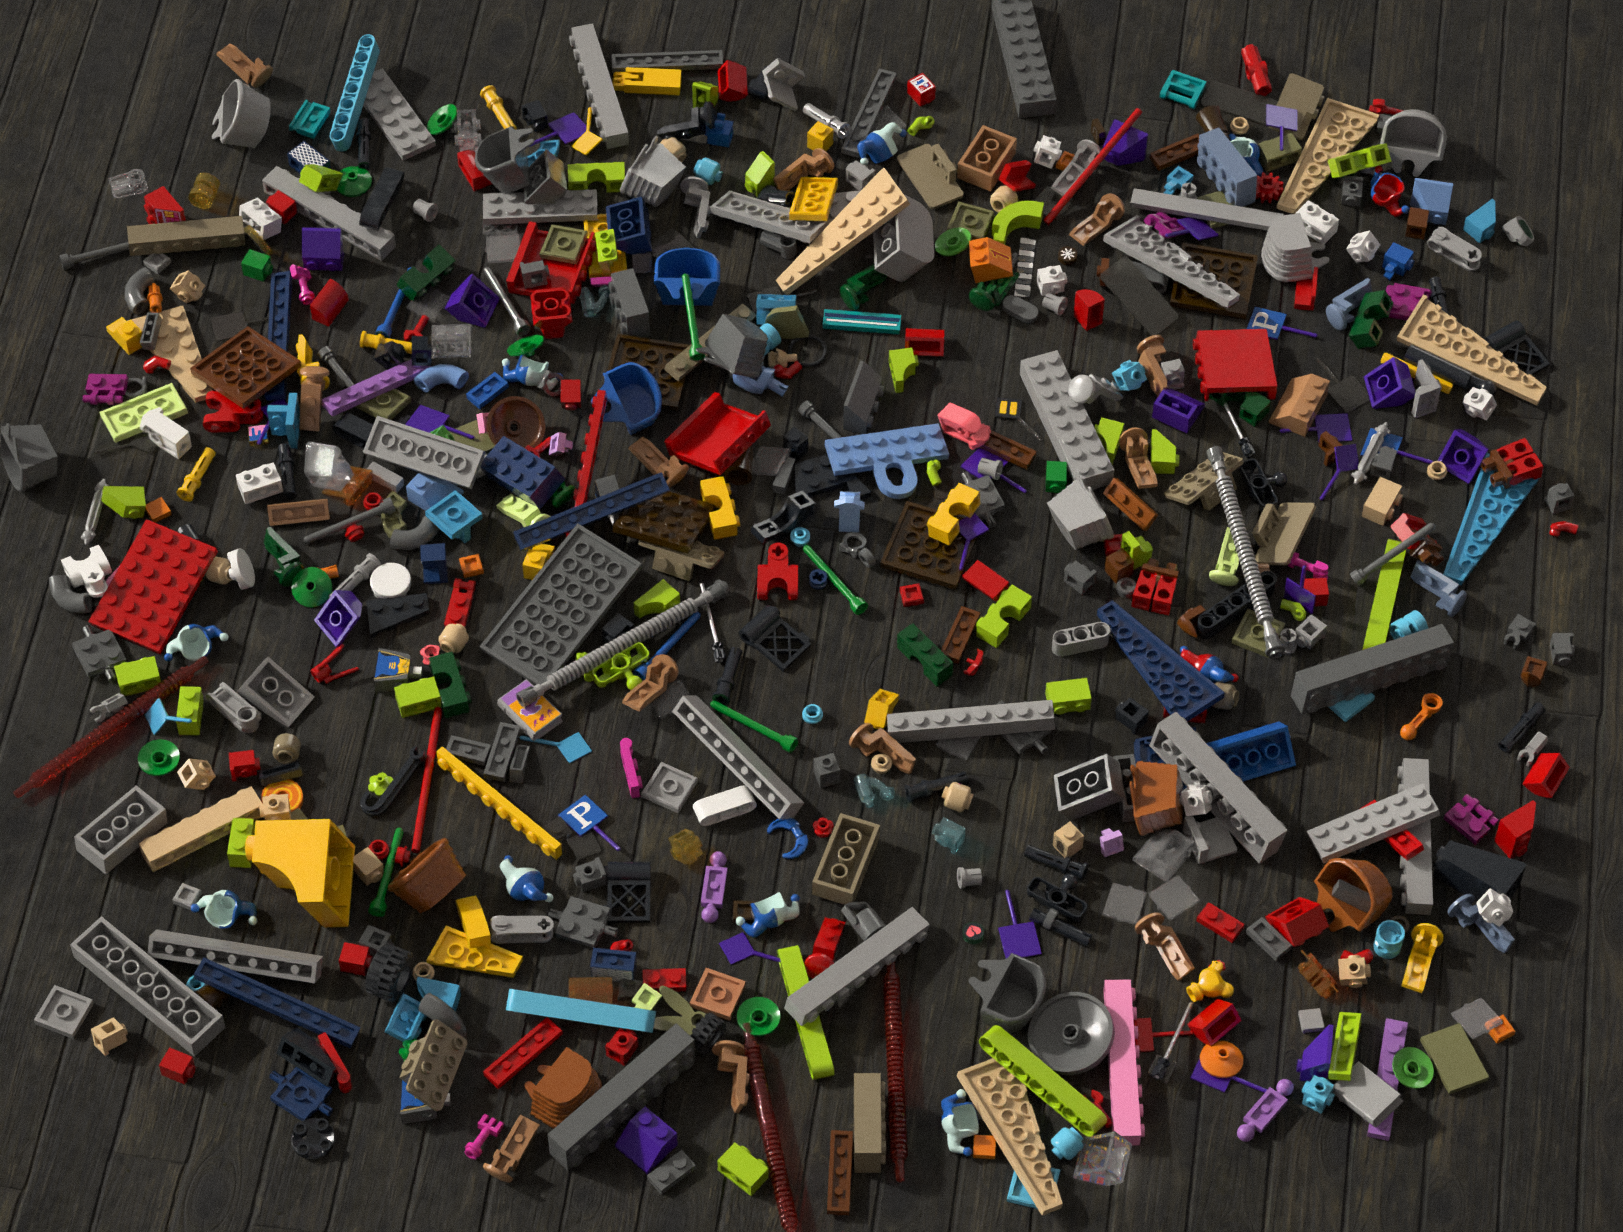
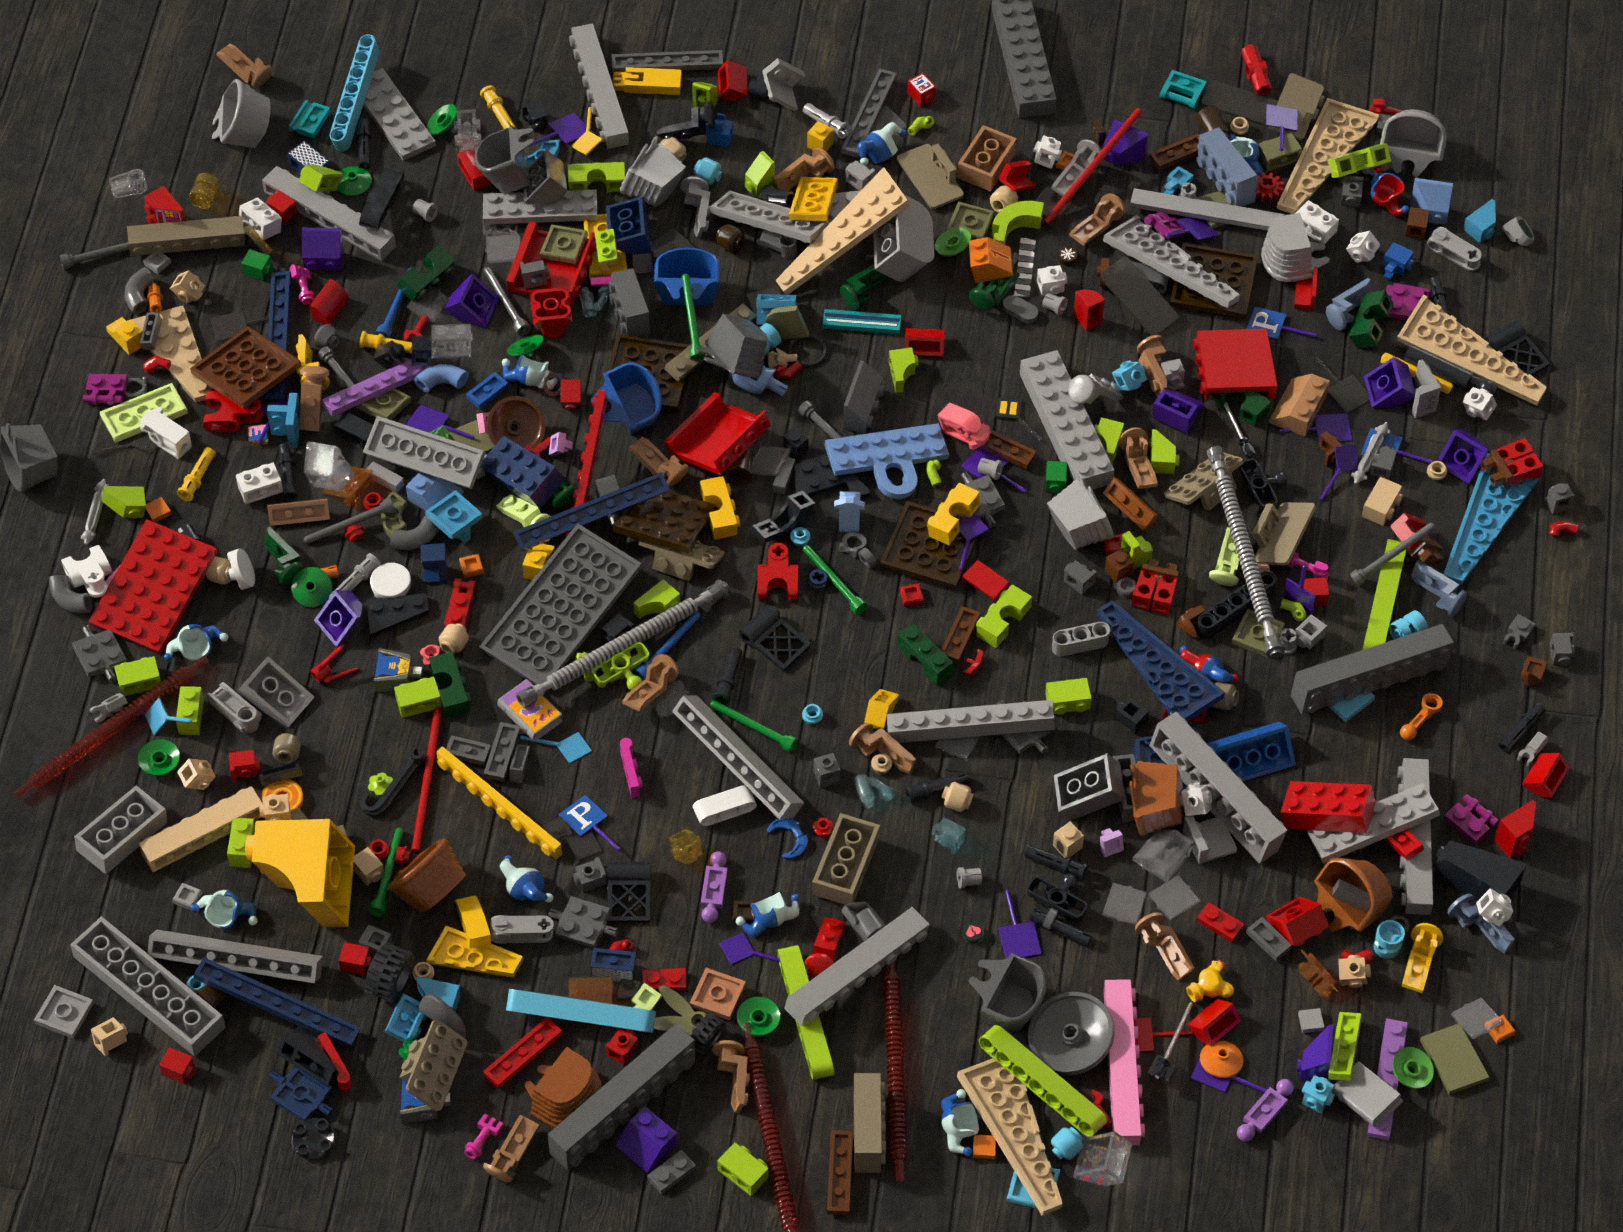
light grey tile [641,762,698,813] -> none
piece [700,583,727,663] -> none
none -> dark grey cone [314,324,339,349]
none -> dark brown head [716,224,745,252]
none -> red brick [1281,781,1376,833]

